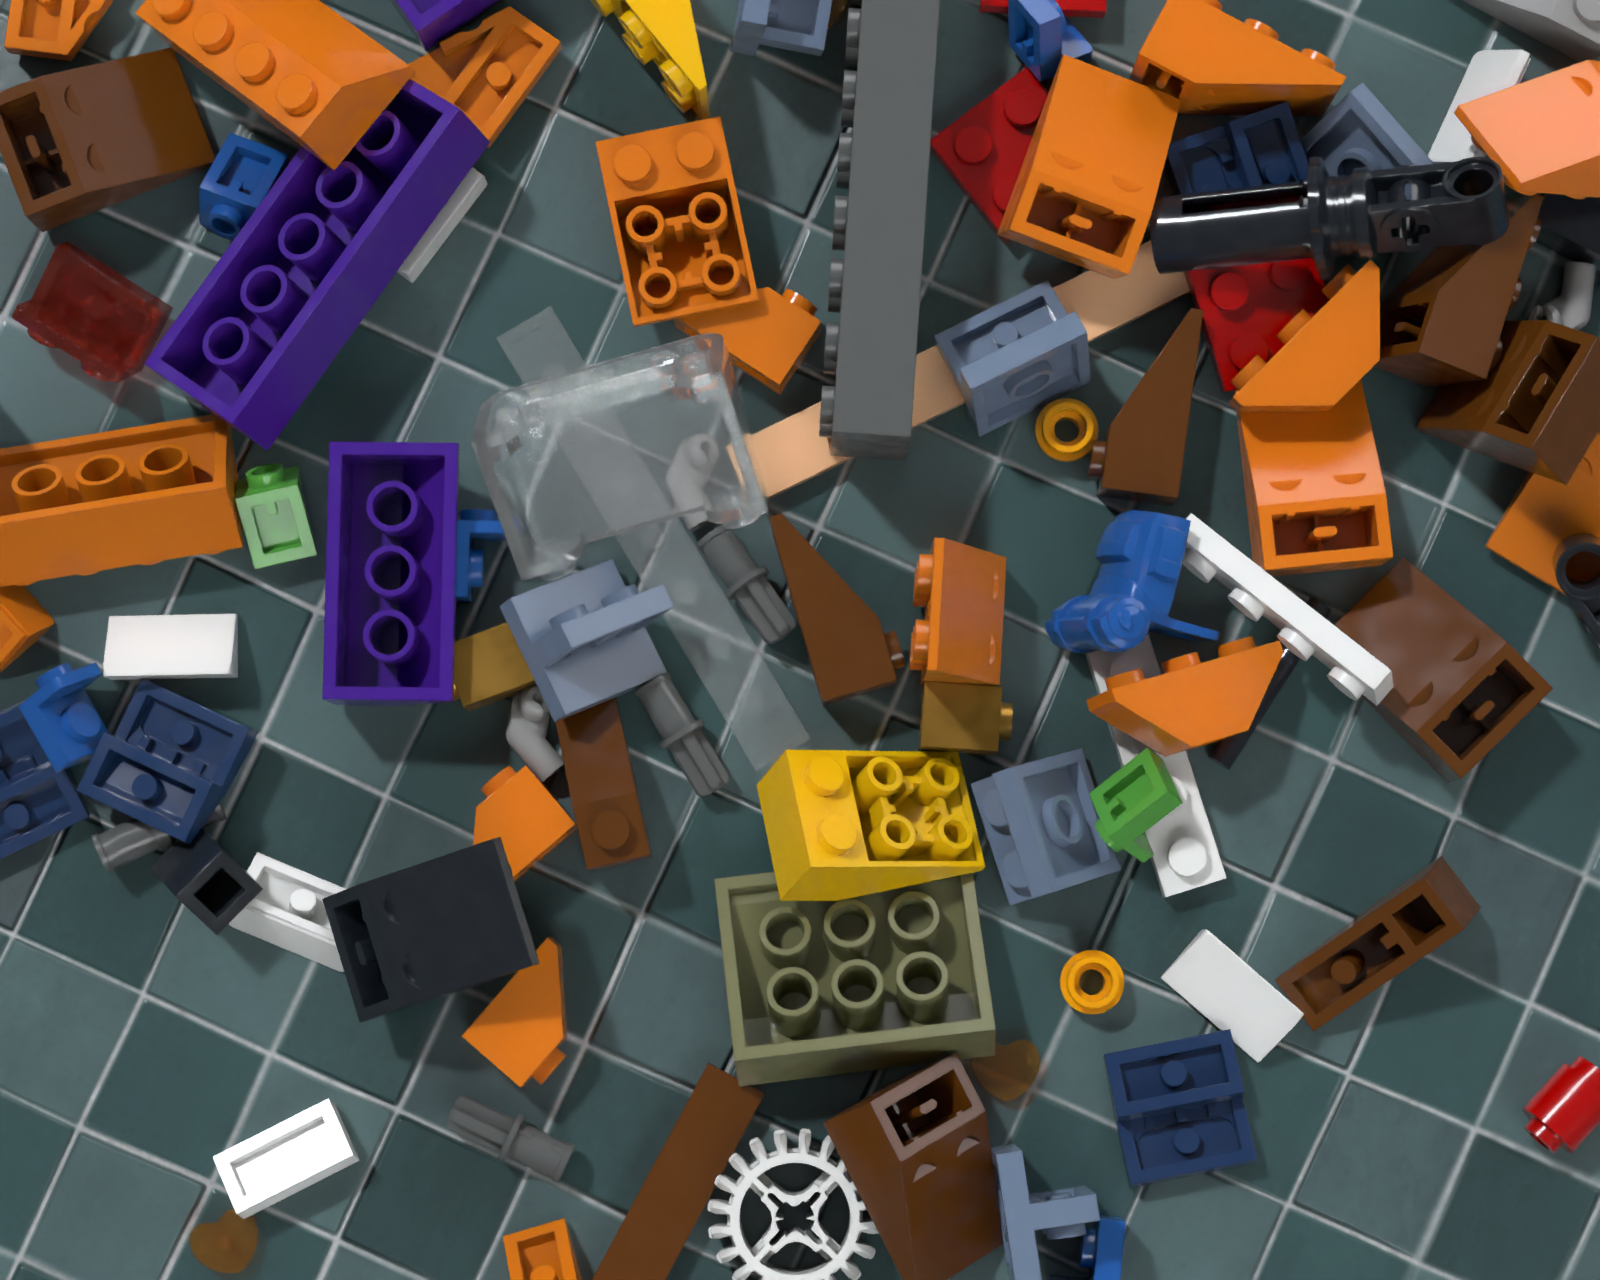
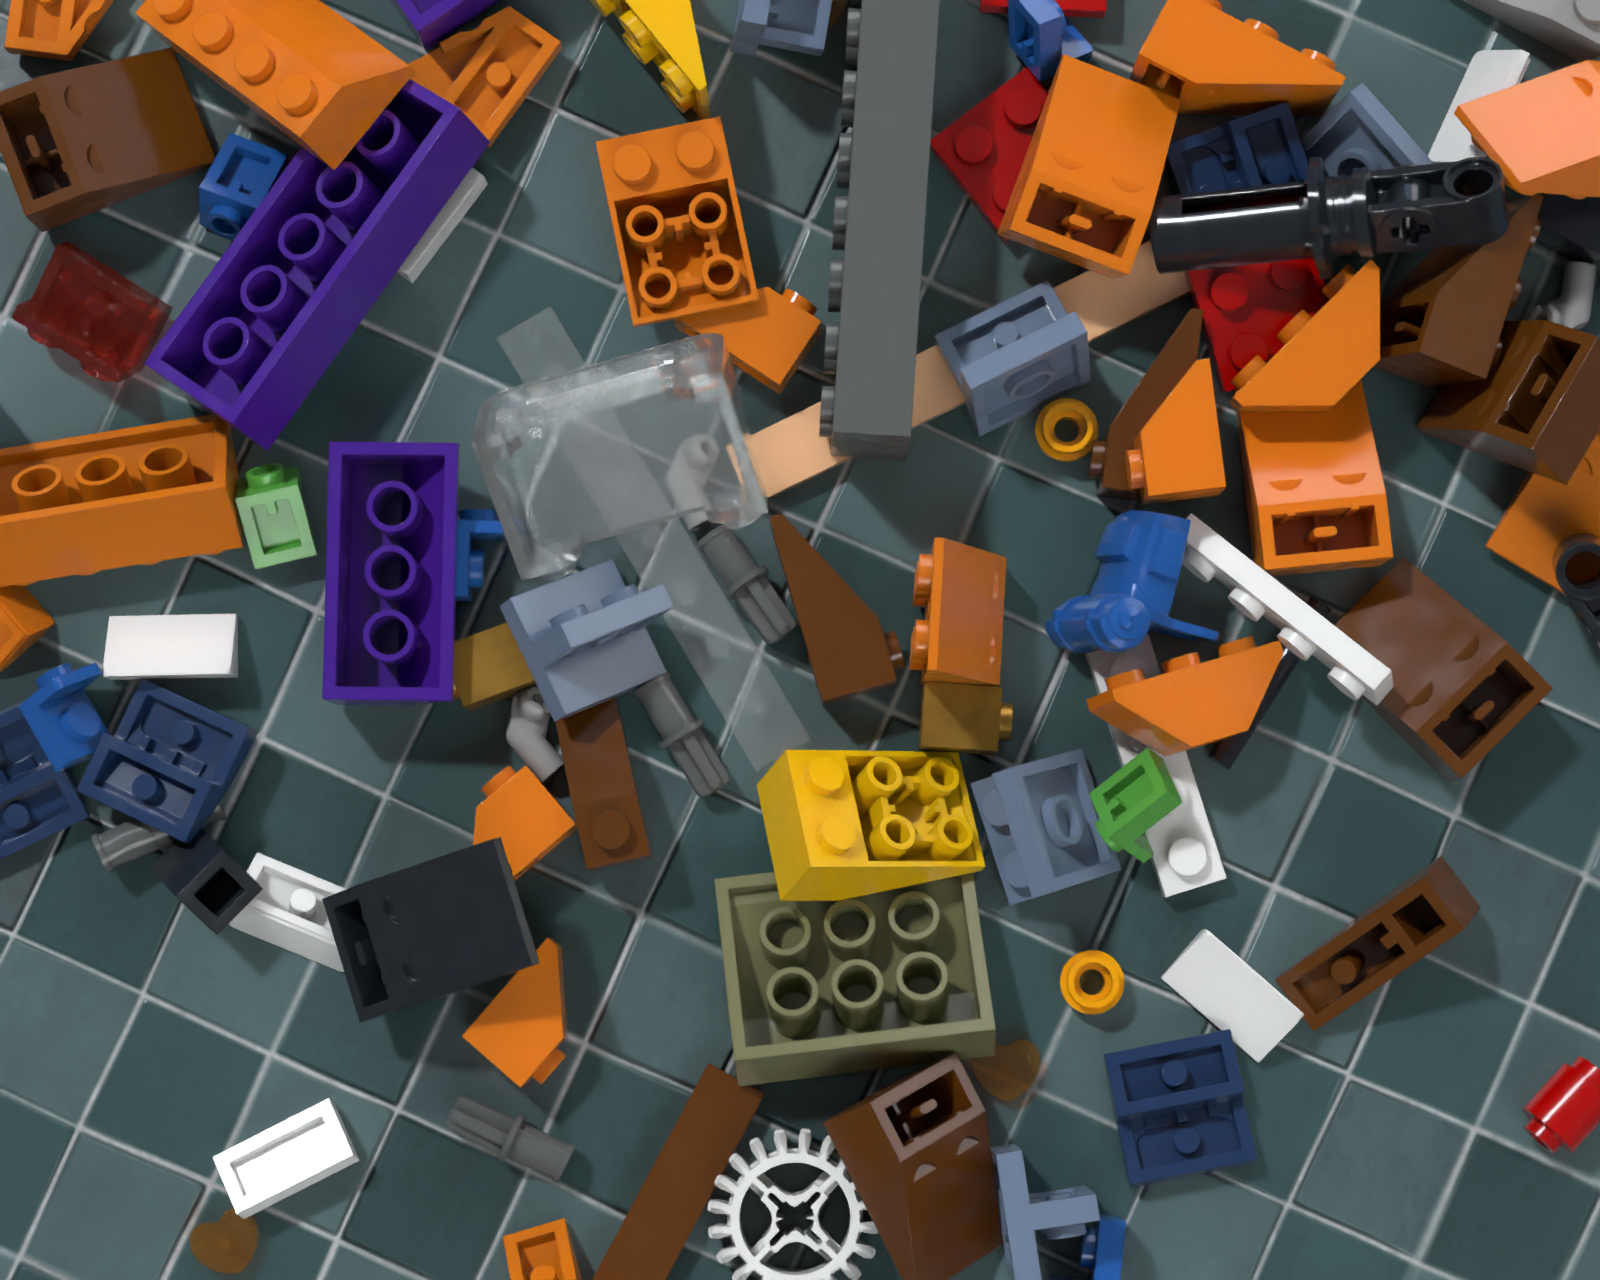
none -> orange slope [1125,358,1226,504]

